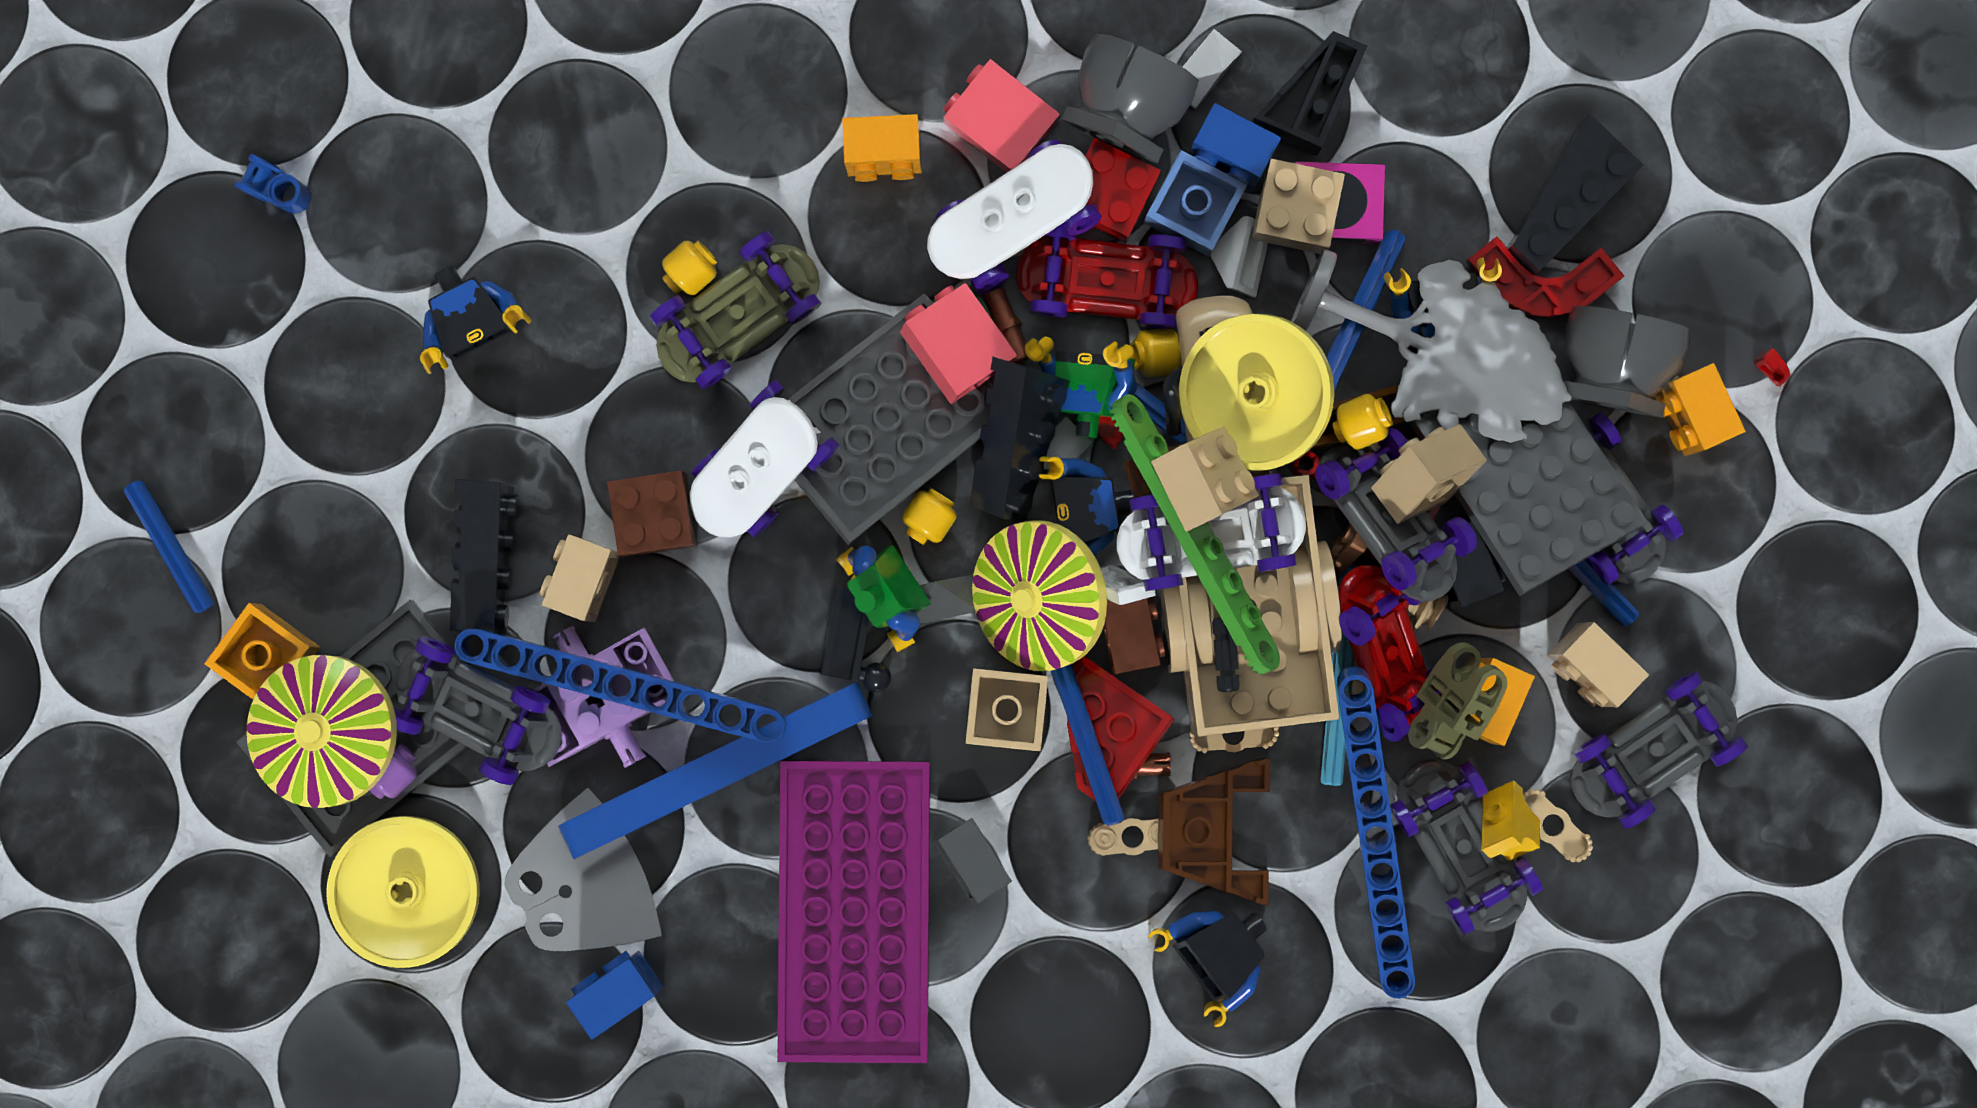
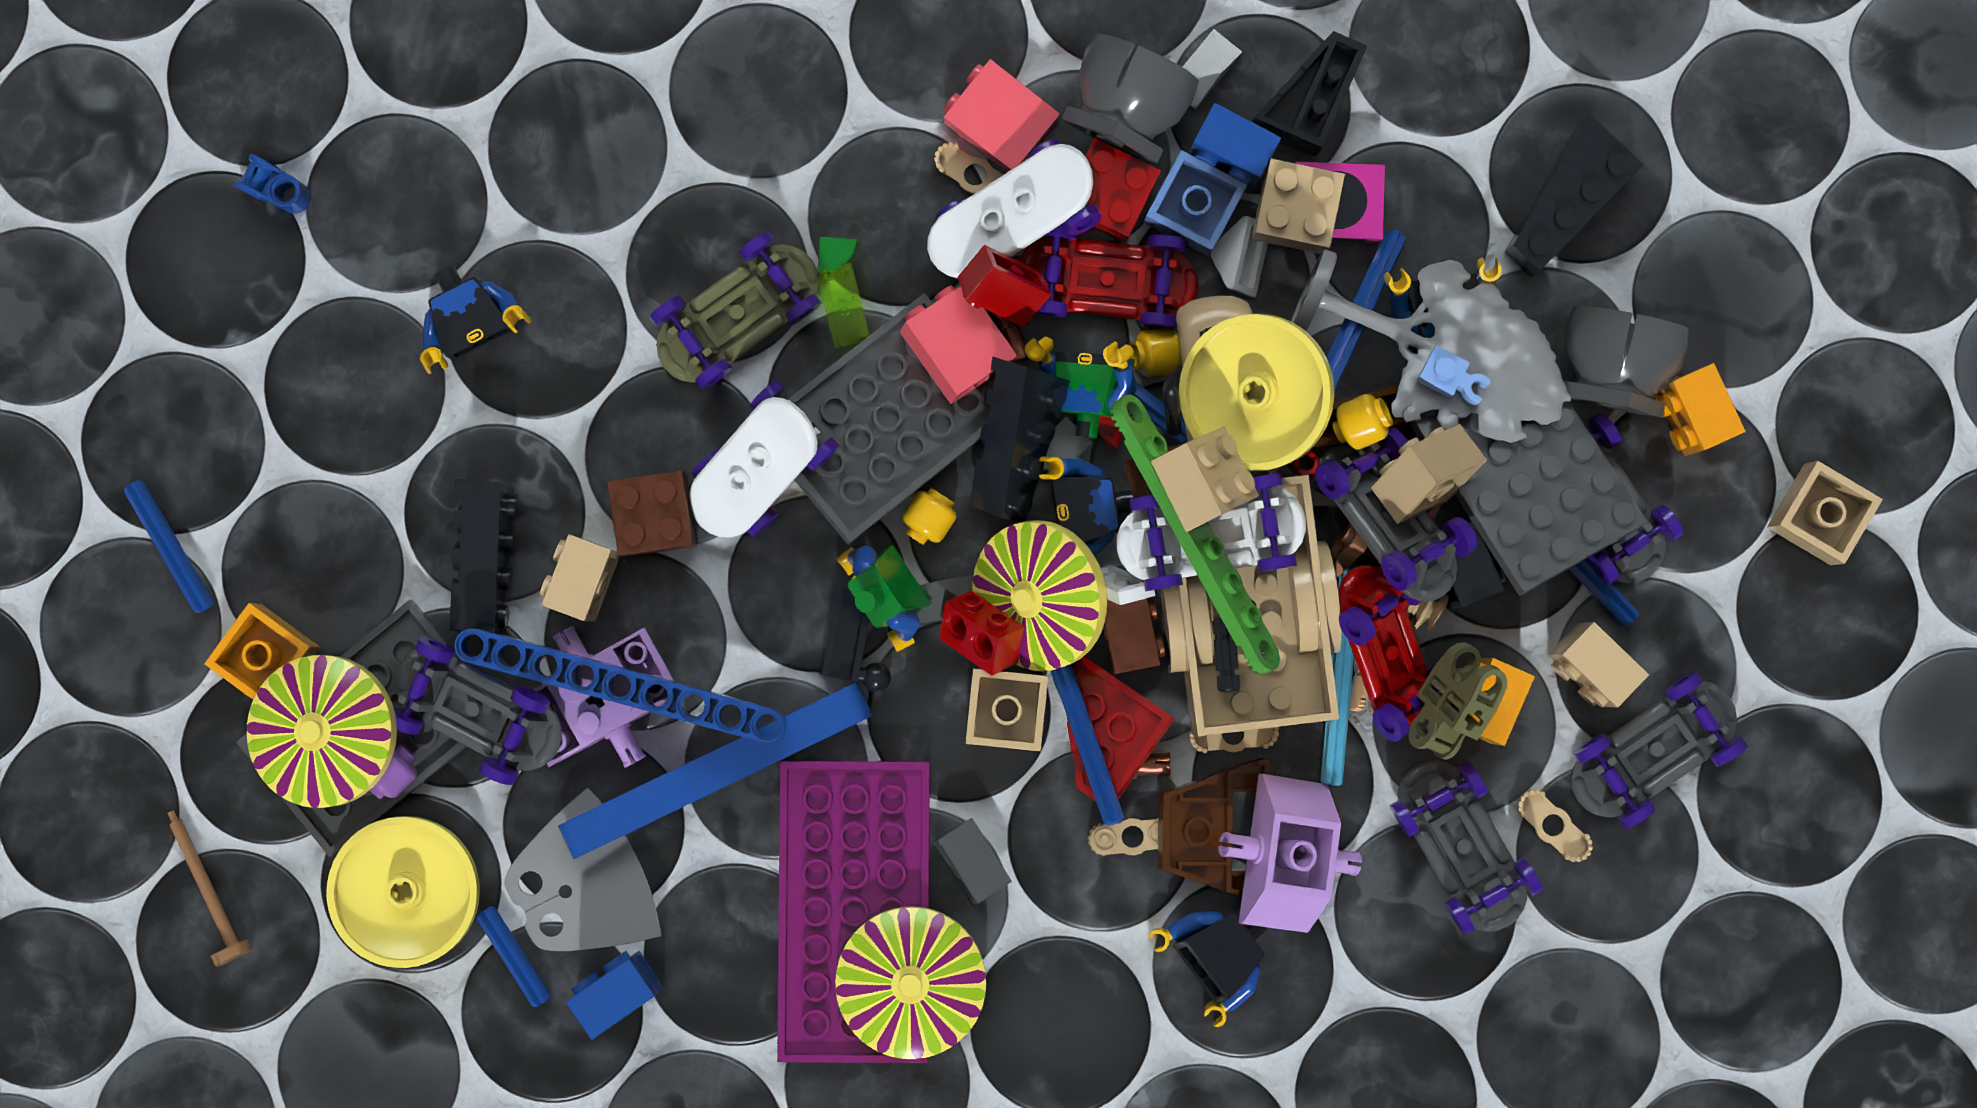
yellow head [662,240,718,295] -> none
light orange brick [842,114,922,182] -> none
blue beam [1337,666,1415,999] -> none
red plate [1466,236,1624,317] -> none
yellow brick [1481,780,1540,861] -> none
red tile [1753,348,1790,387] -> none
none -> medium nougat piece [167,810,252,967]
none -> blue axle [476,906,550,1007]
none -> green tile [817,237,857,275]
none -> clear neon green hinge [819,263,870,348]
none -> dish [835,906,986,1059]
none -> tan piece [934,142,1004,194]
none -> red brick [939,590,1024,676]
none -> red brick [958,244,1051,327]
none -> lavender slope [1218,774,1362,933]
none -> light blue plate [1416,345,1491,406]
none -> tan brick [1767,461,1883,565]

